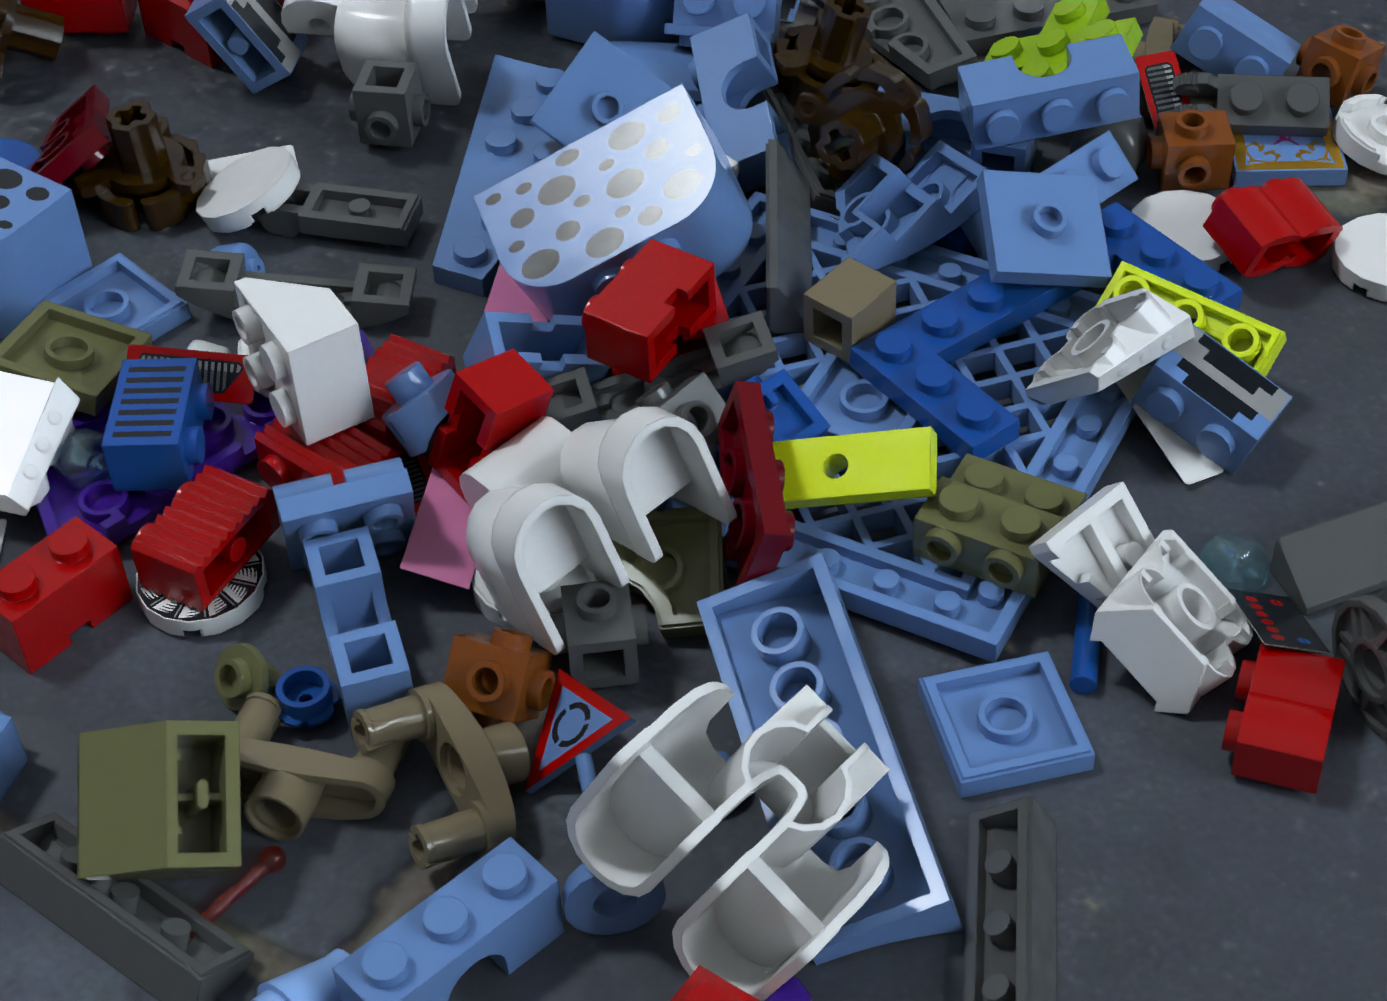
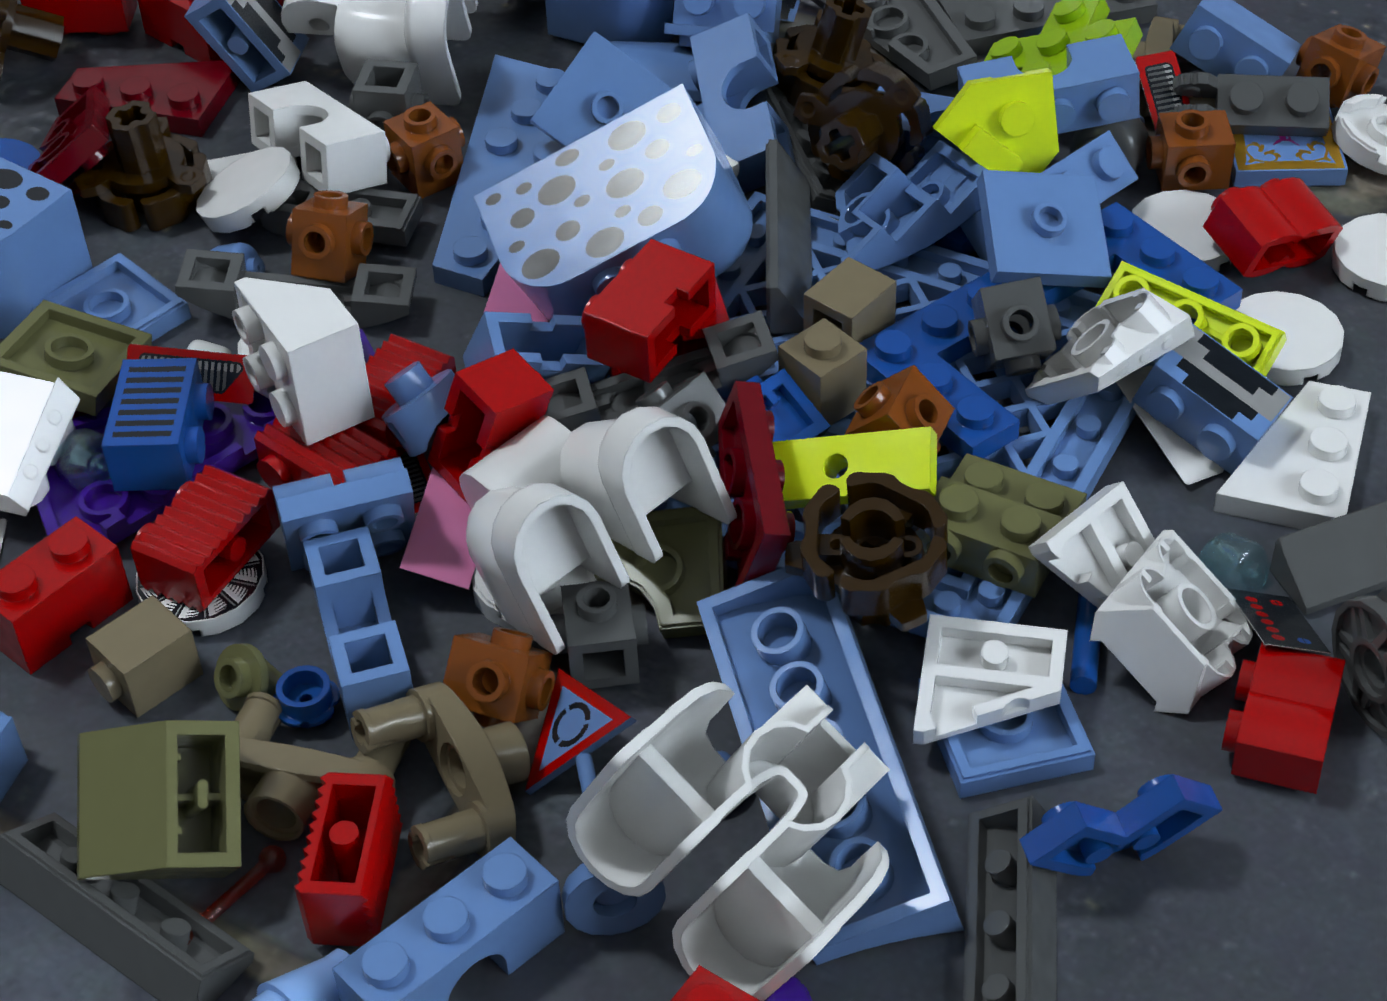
none -> dark red wing [54,60,241,137]
none -> dark tan brick [85,595,203,718]
none -> white arch [248,81,391,193]
none -> dark orange brick [286,190,374,283]
none -> red brick [294,772,403,947]
none -> dark orange brick [383,101,465,199]
none -> dark tan brick [778,318,867,426]
none -> dark brown piece [785,472,948,632]
none -> dark orange brick [844,365,955,454]
none -> white wing [913,614,1068,745]
none -> neon yellow plate [932,68,1059,173]
none -> dark grey brick [968,276,1062,377]
none -> blue plate [1019,774,1223,876]
none -> white wing [1213,381,1371,529]
none -> white tile [1236,291,1344,386]

